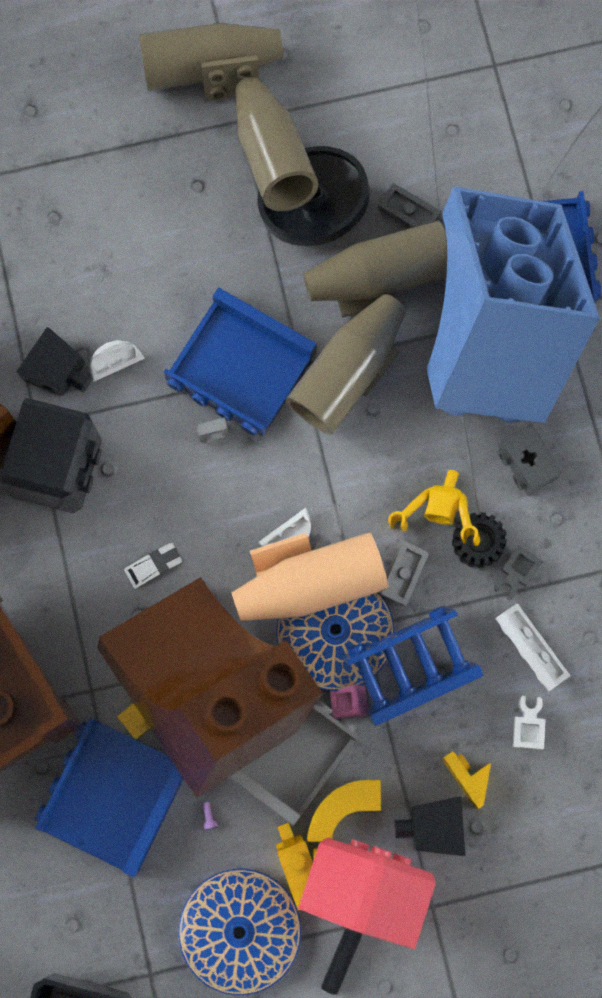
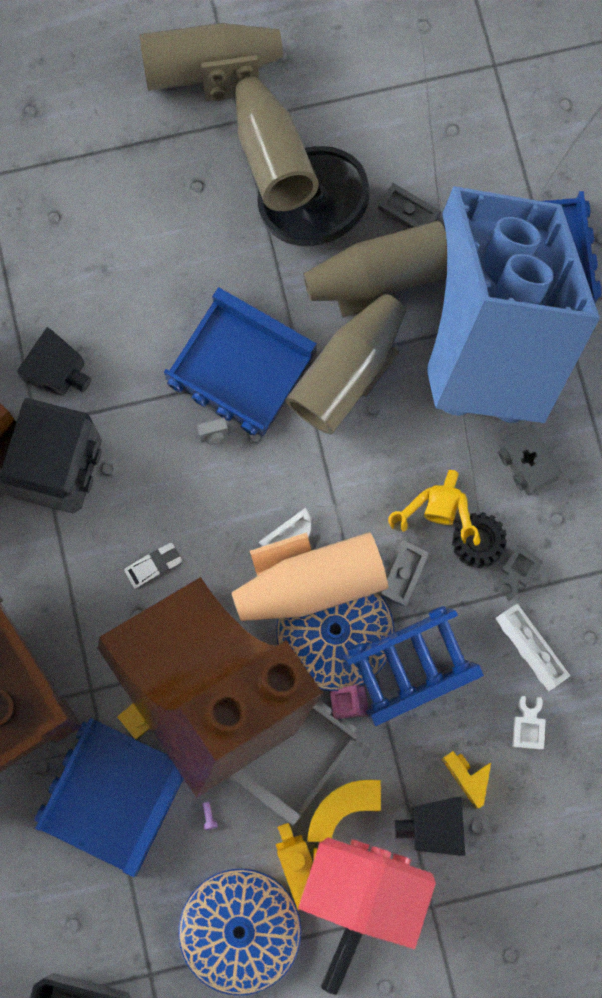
white plate [89,340,145,382] -> none

